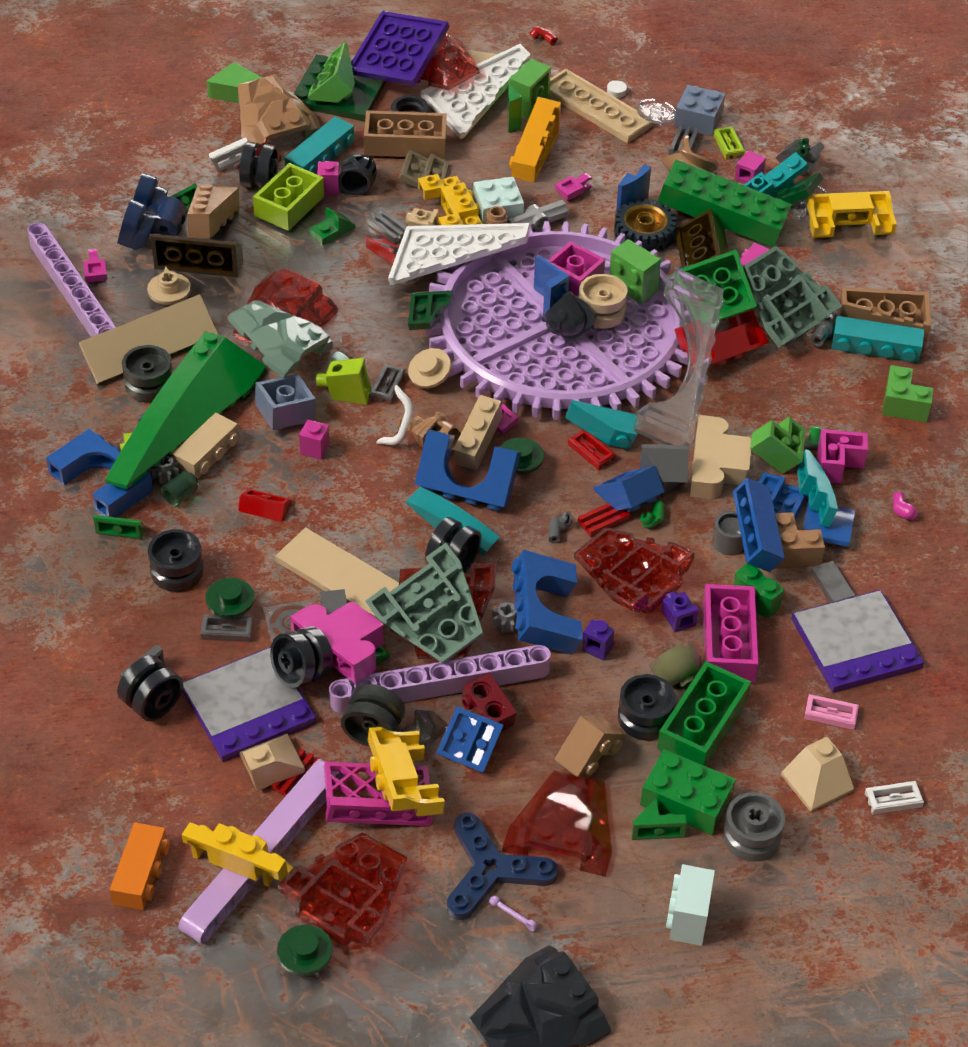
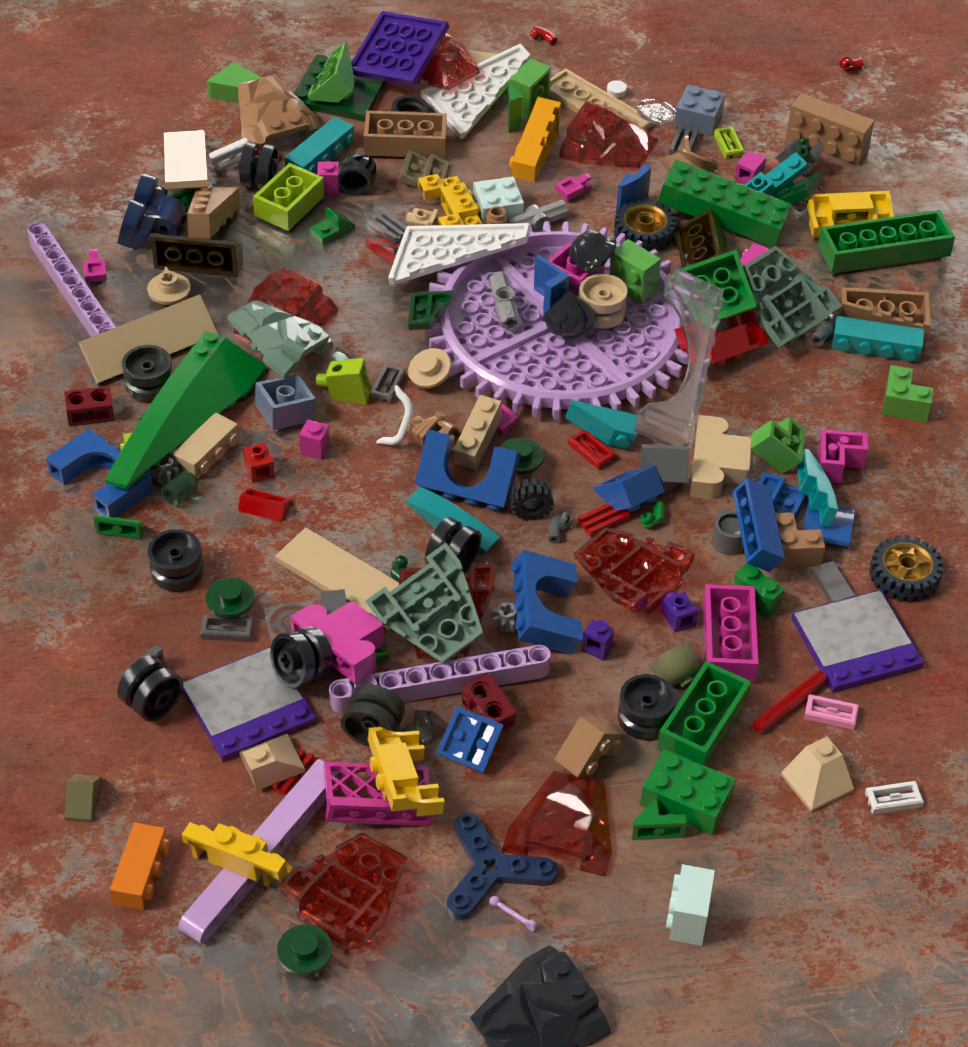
dark grey wheel [723,792,785,862] -> none
green arm [804,426,821,450] -> none
dark pink arm [893,492,918,521] -> none
none -> dark red brick [64,386,115,427]
none -> olive slope [65,774,102,823]
none -> tile [164,130,208,189]
none -> red brick [243,443,275,483]
none -> dark green arm [391,555,410,584]
none -> light grey piece [489,271,520,331]
none -> black tyre [510,478,554,521]
none -> clear red wedge [559,101,658,168]
none -> black hair [569,230,617,273]
none -> red axle [752,670,827,734]
none -> medium nougat brick [786,93,875,165]
none -> green brick [818,210,955,274]
none -> red arm [839,56,864,71]
none -> black wheel [869,535,943,603]

